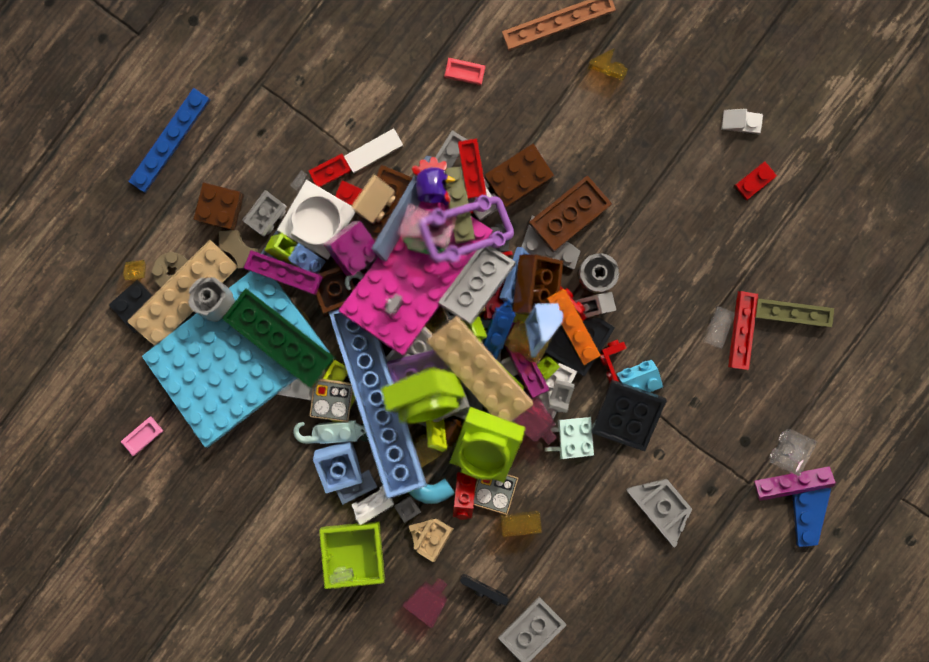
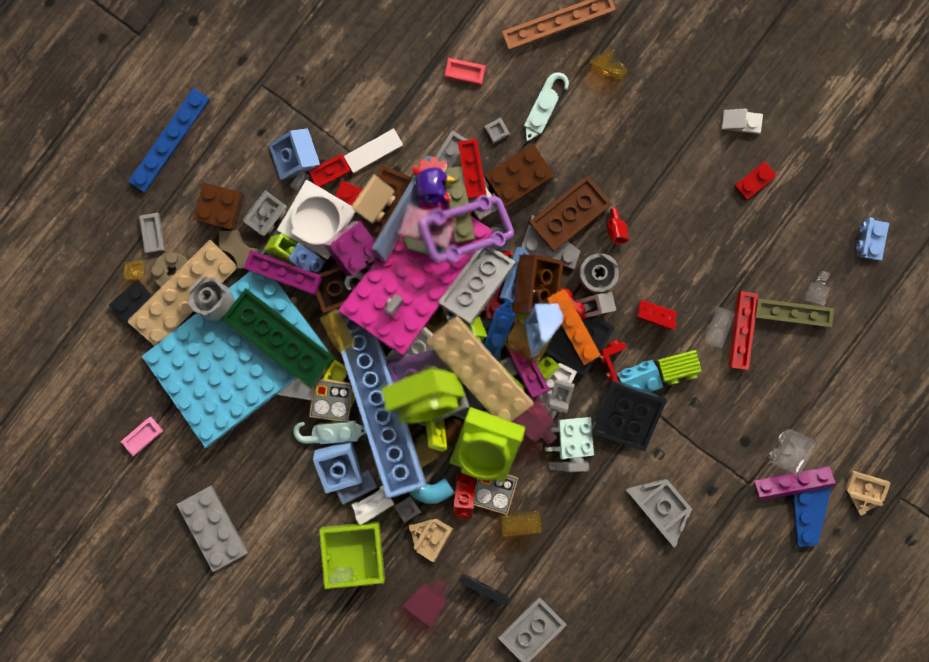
none -> light grey tile [139,213,165,254]
none -> light grey plate [177,485,248,572]
none -> light blue slope [268,129,320,180]
none -> clear yellow slope [320,309,357,353]
none -> light grey tile [484,118,510,144]
none -> light aqua plate [524,73,569,142]
none -> light grey wing [548,457,589,472]
none -> red piece [607,208,629,244]
none -> red bracket [635,300,677,330]
none -> lime brick [657,350,702,385]
none -> clear plate [805,271,830,306]
none -> tan slope [846,471,890,515]
none -> light blue bracket [856,217,889,261]

